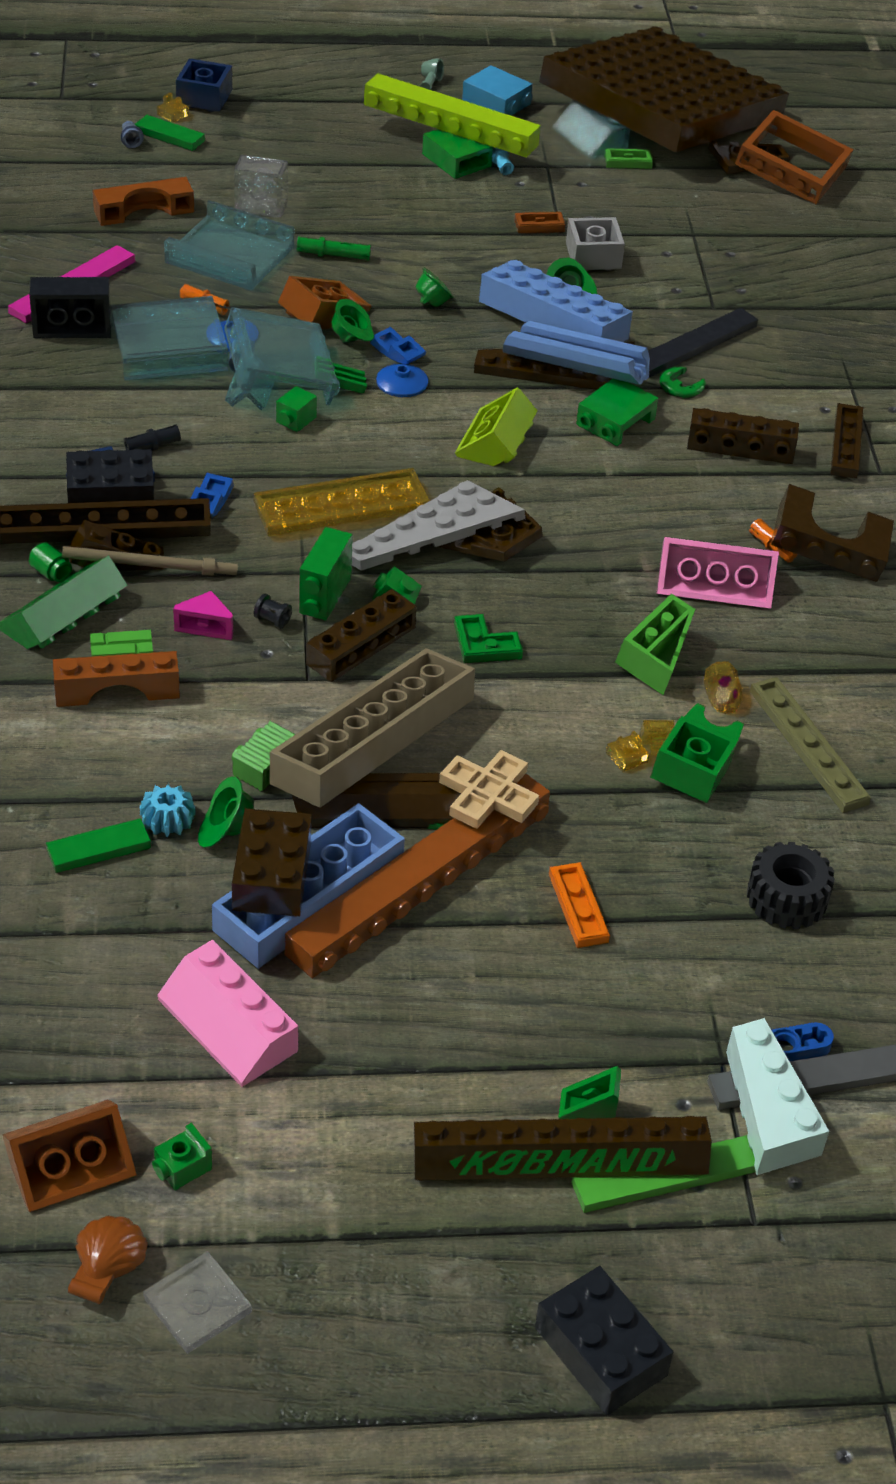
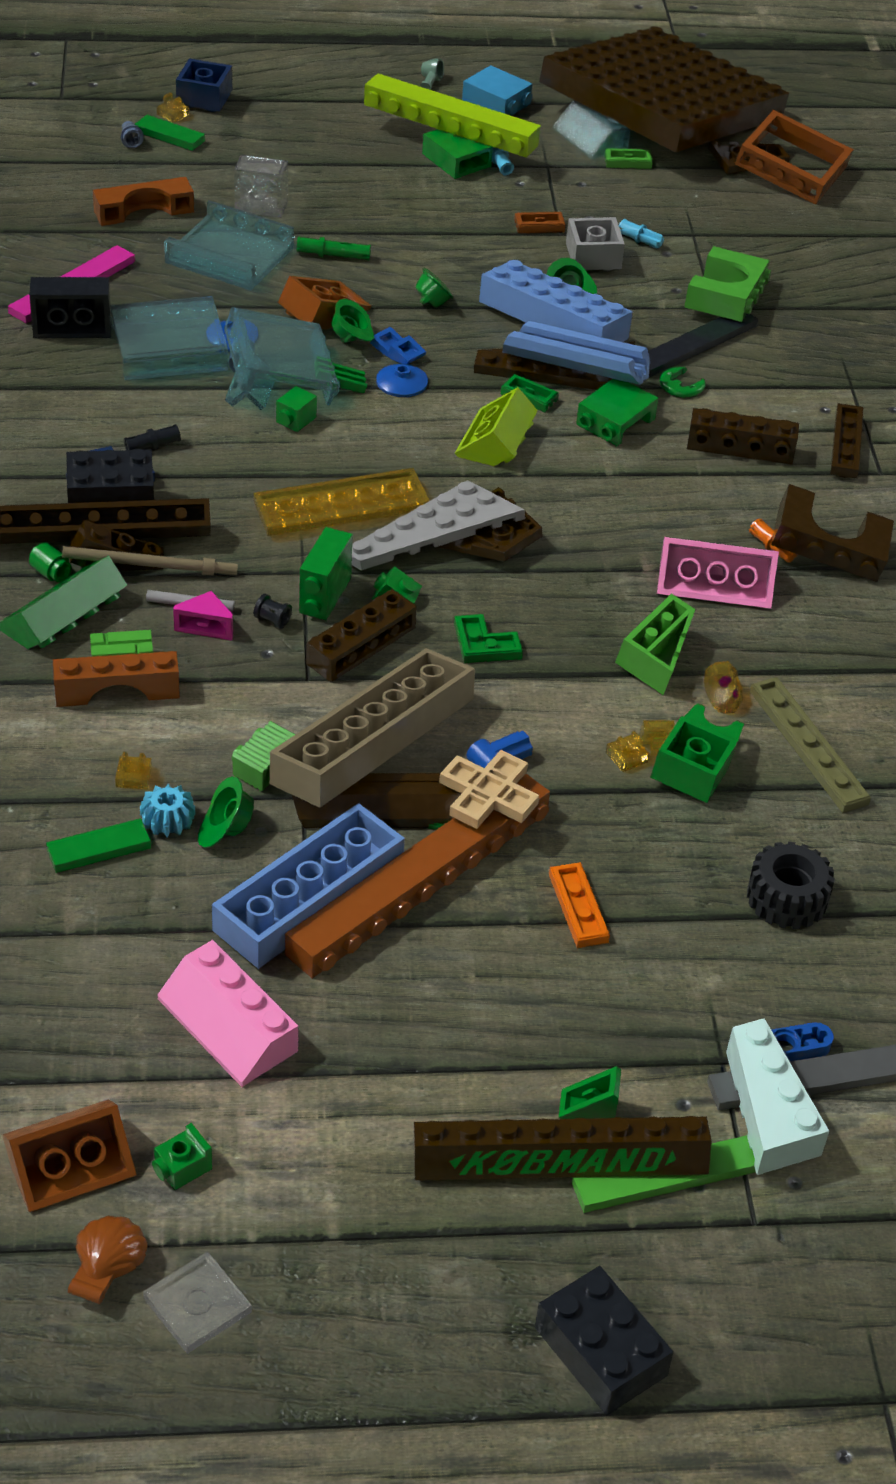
orange axle [180,284,229,316] -> none
blue slope [190,473,234,518] -> none
dark brown brick [232,808,312,917] -> none
none -> clear yellow tile [115,752,152,789]
none -> light grey bar [146,590,235,613]
none -> blue piece [466,731,533,768]
none -> green tile [500,374,559,412]
none -> medium azure axle [619,219,664,248]
none -> bright green arch [684,246,771,322]

